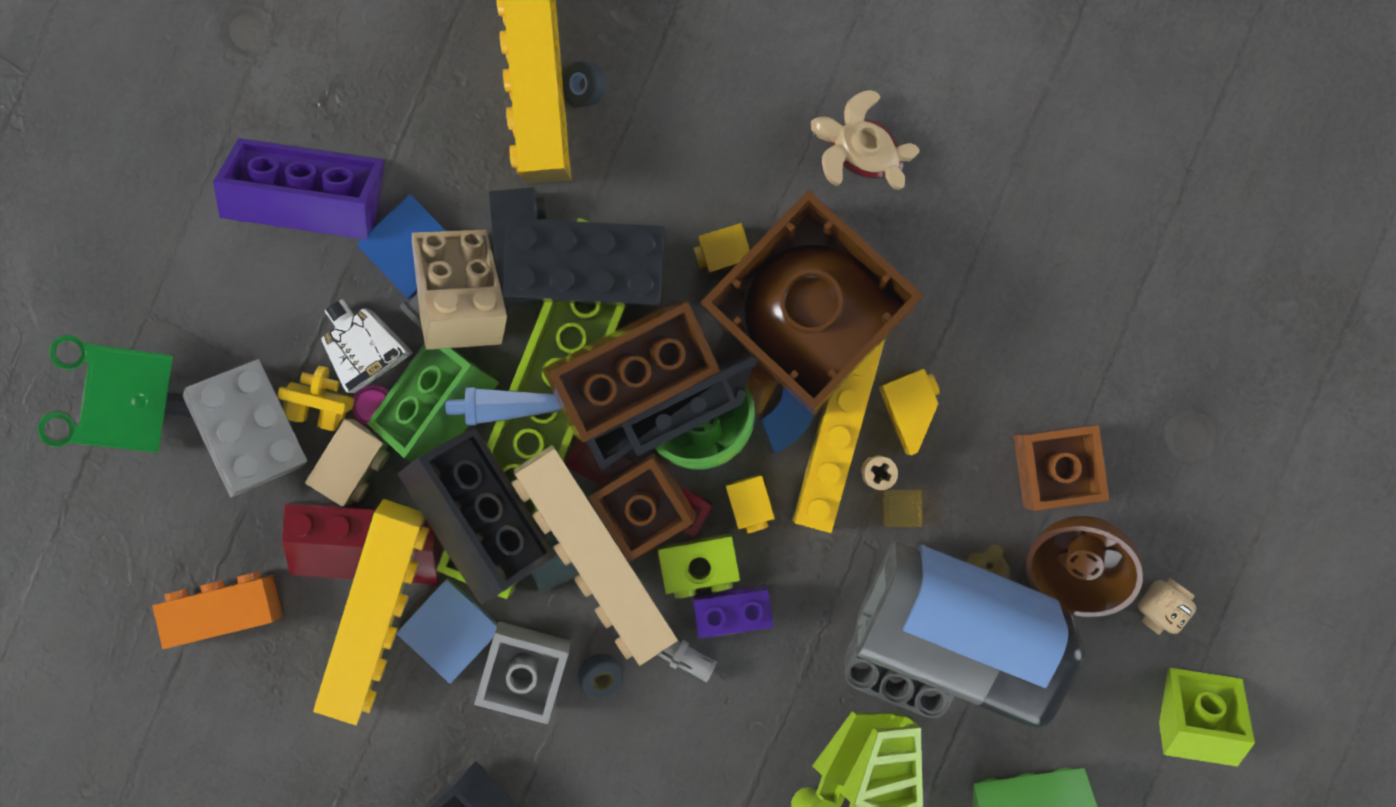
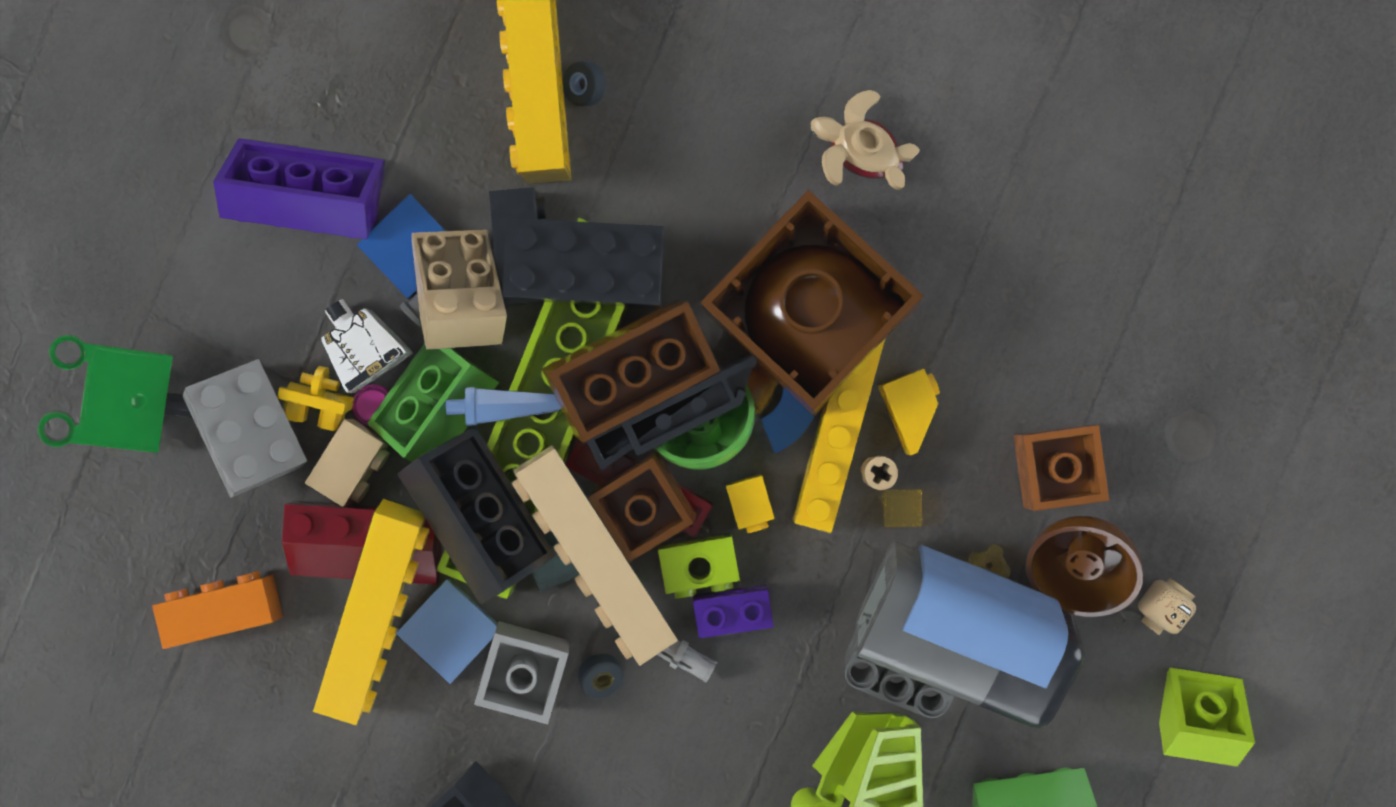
yellow brick [694,223,750,275] -> none

